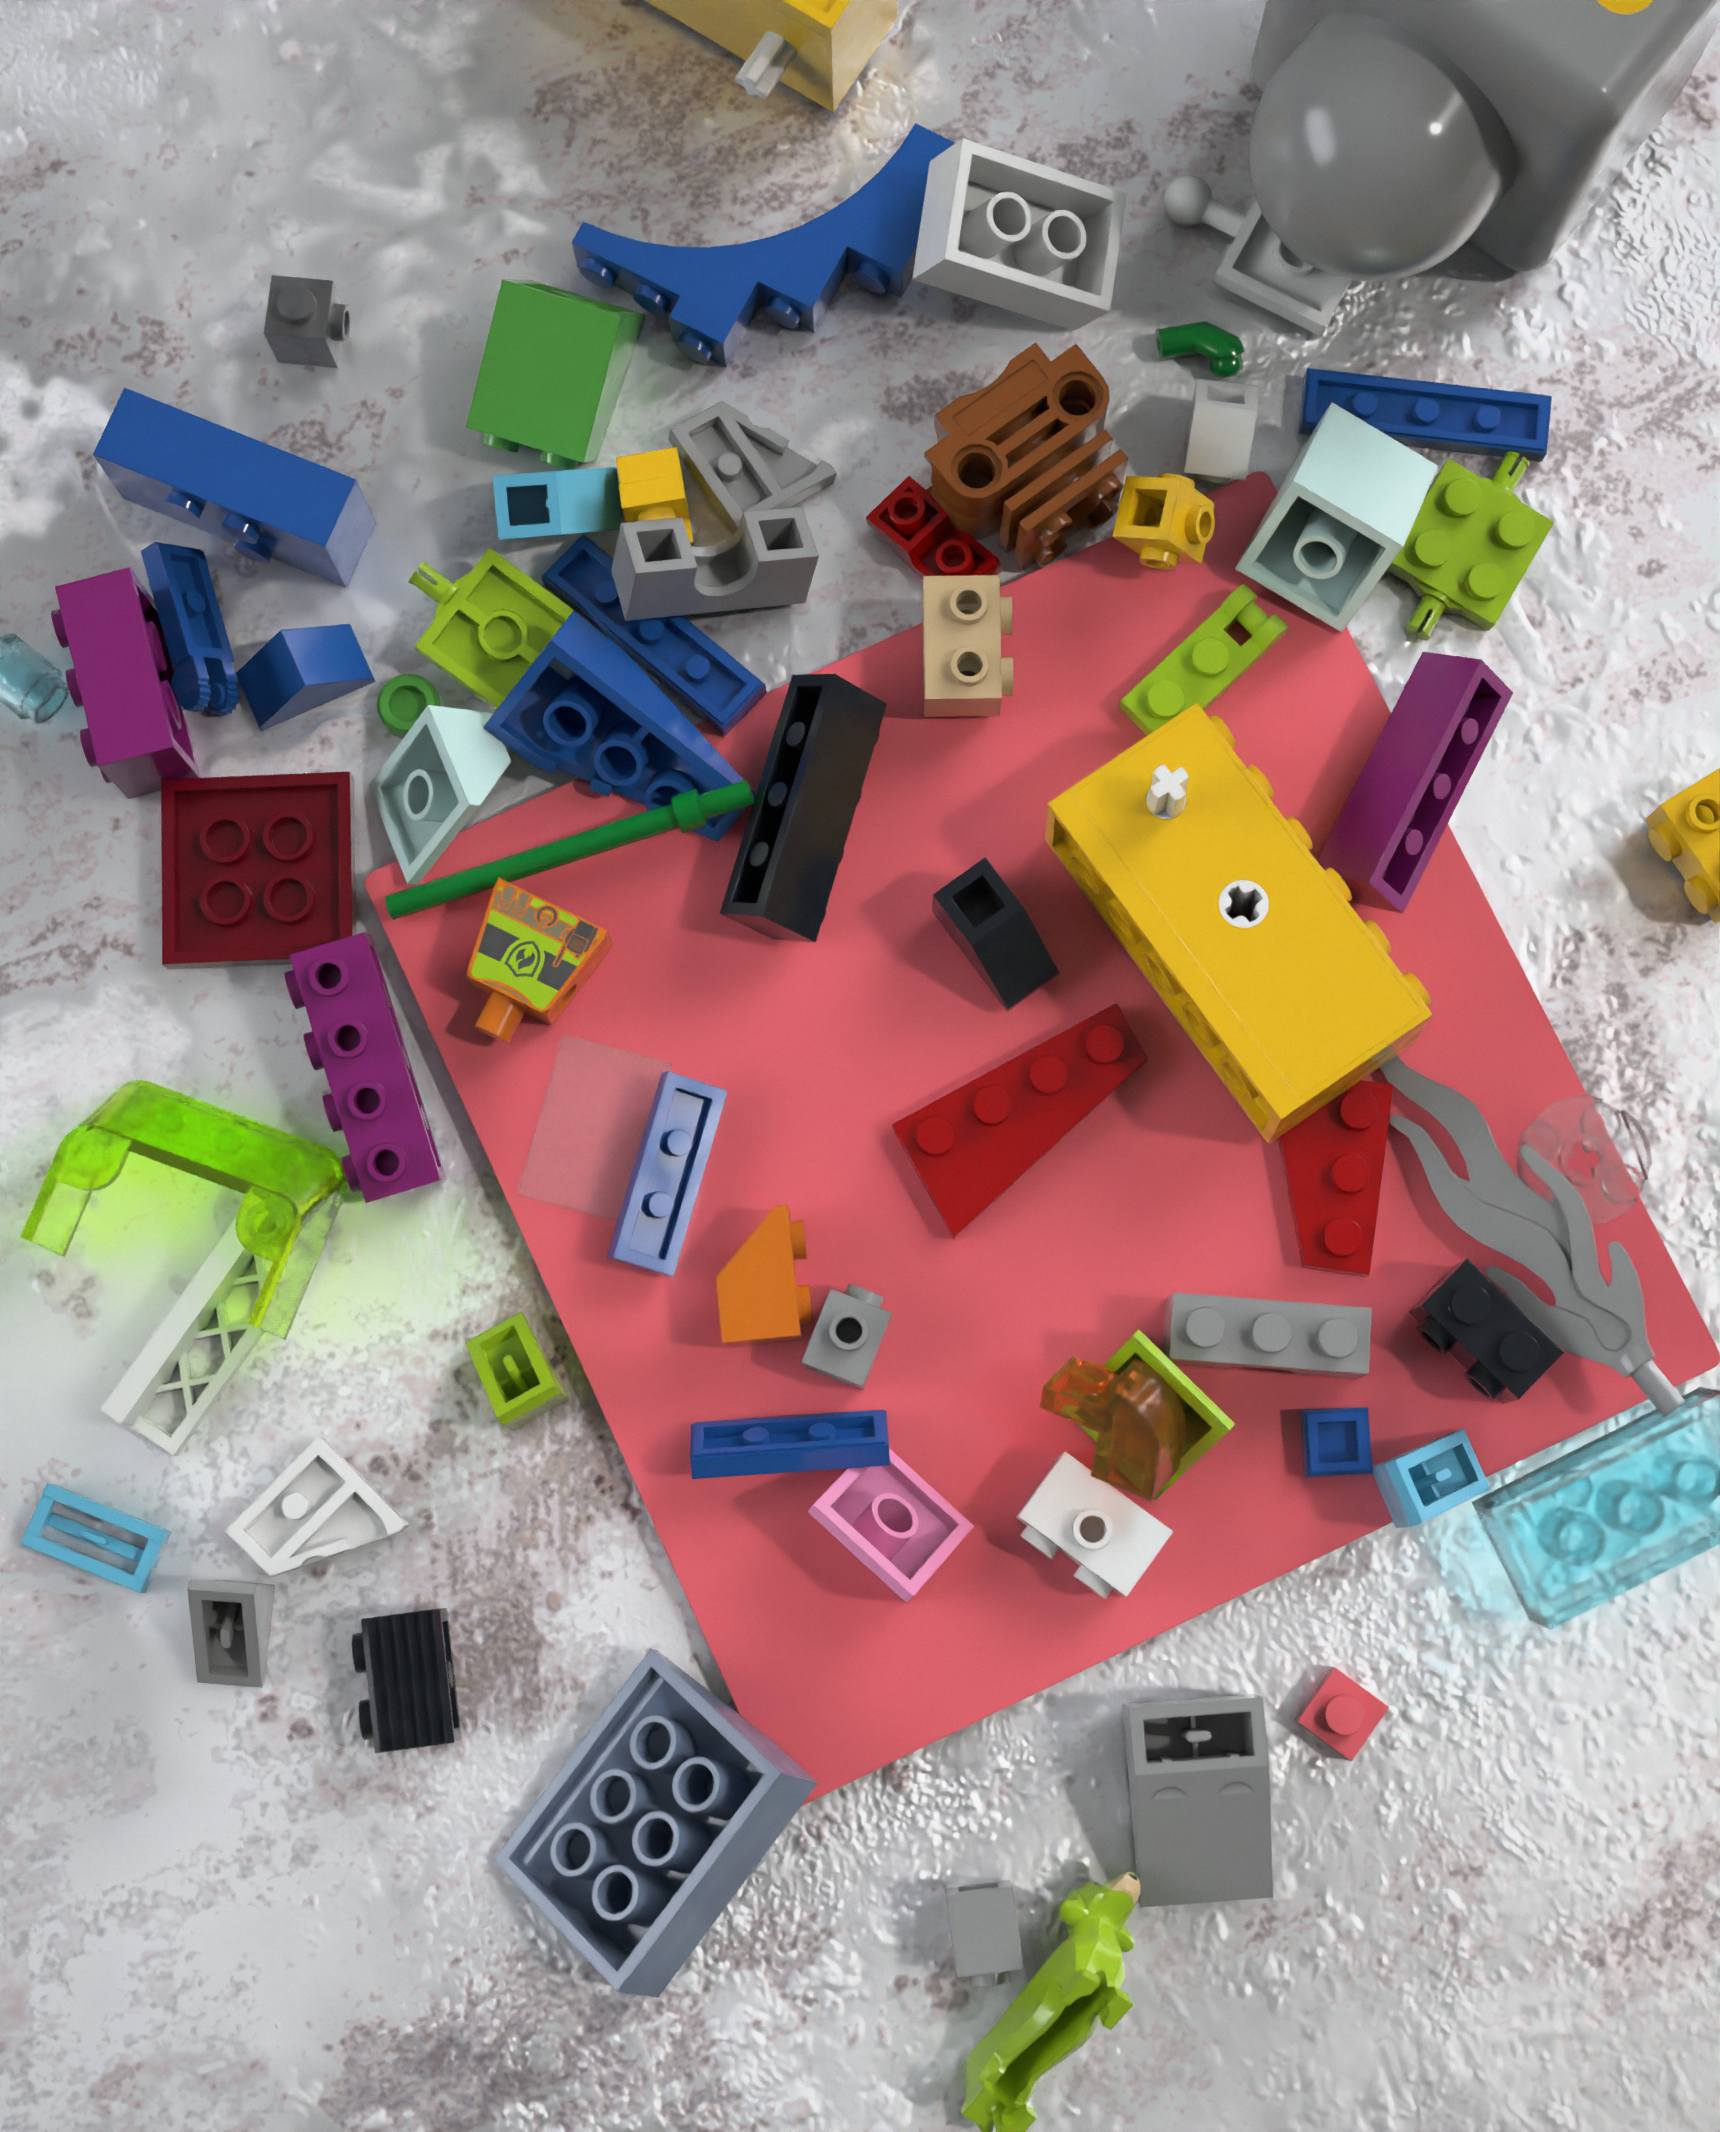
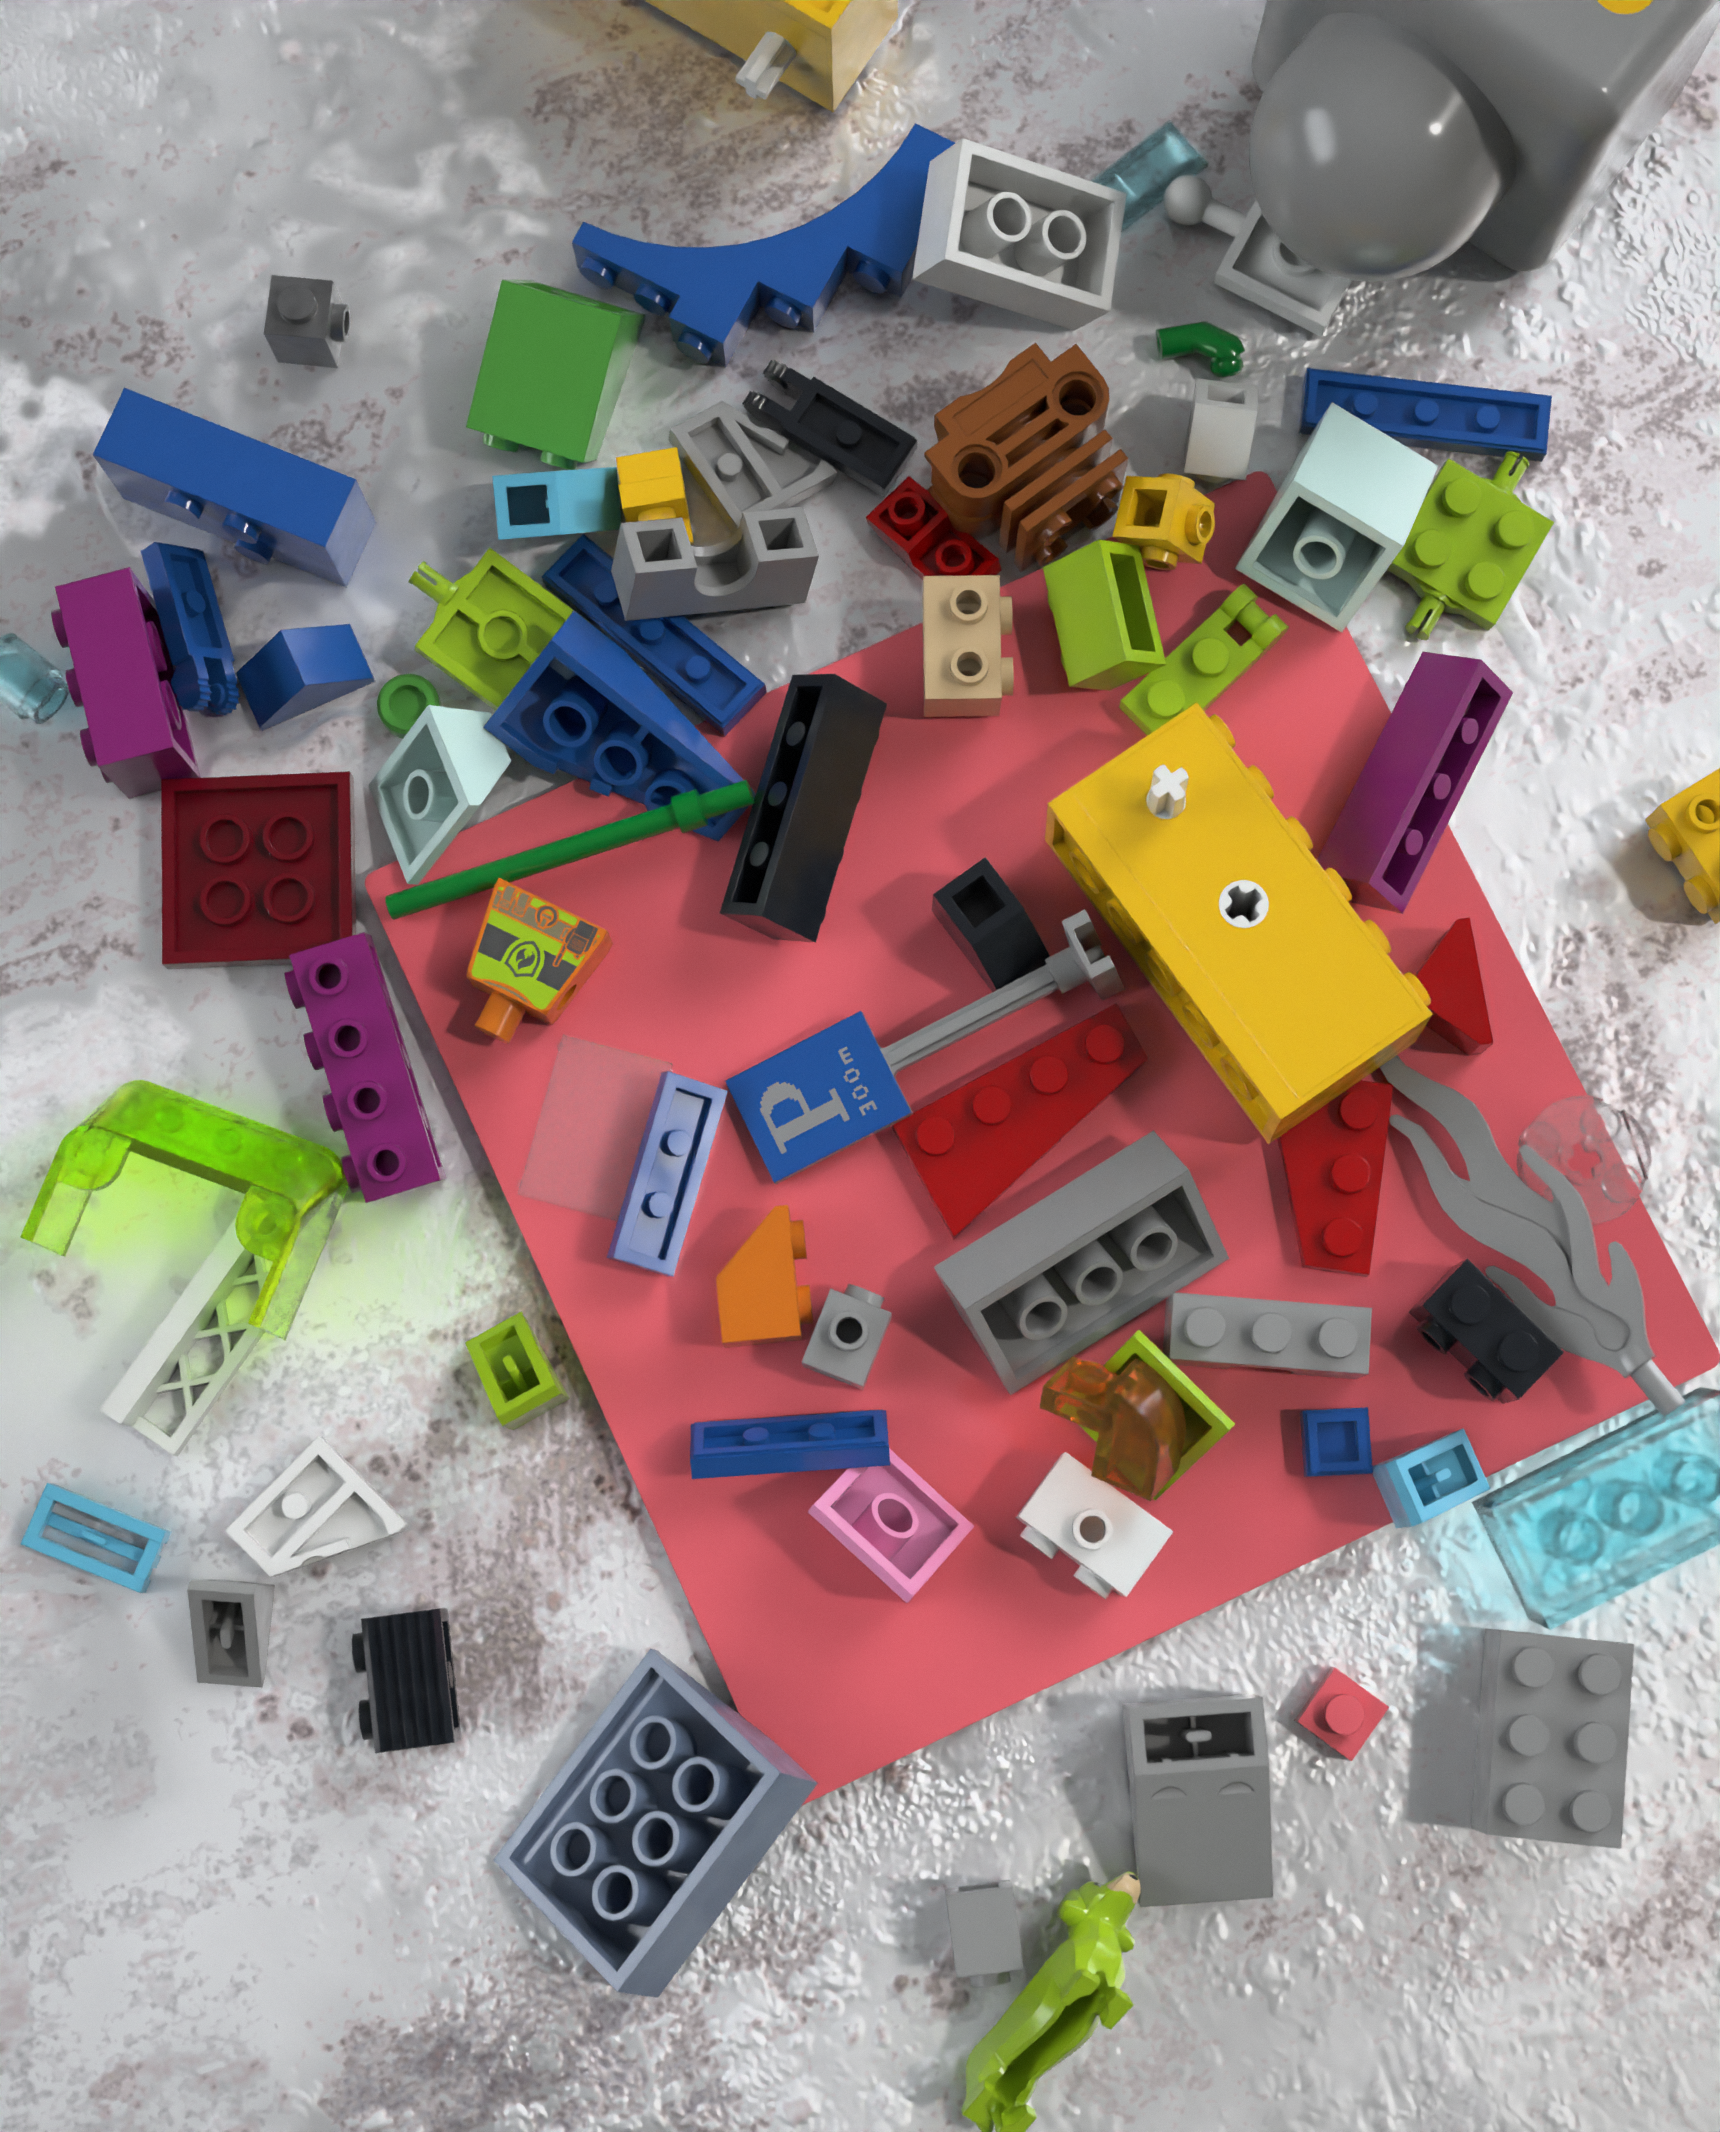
none -> piece [725,909,1125,1184]
none -> black hinge [742,360,918,497]
none -> light grey slope [934,1130,1229,1395]
none -> lime brick [1043,539,1166,691]
none -> clear light blue tile [1091,120,1209,233]
none -> red slope [1415,917,1493,1056]
none -> light grey brick [1471,1628,1634,1849]

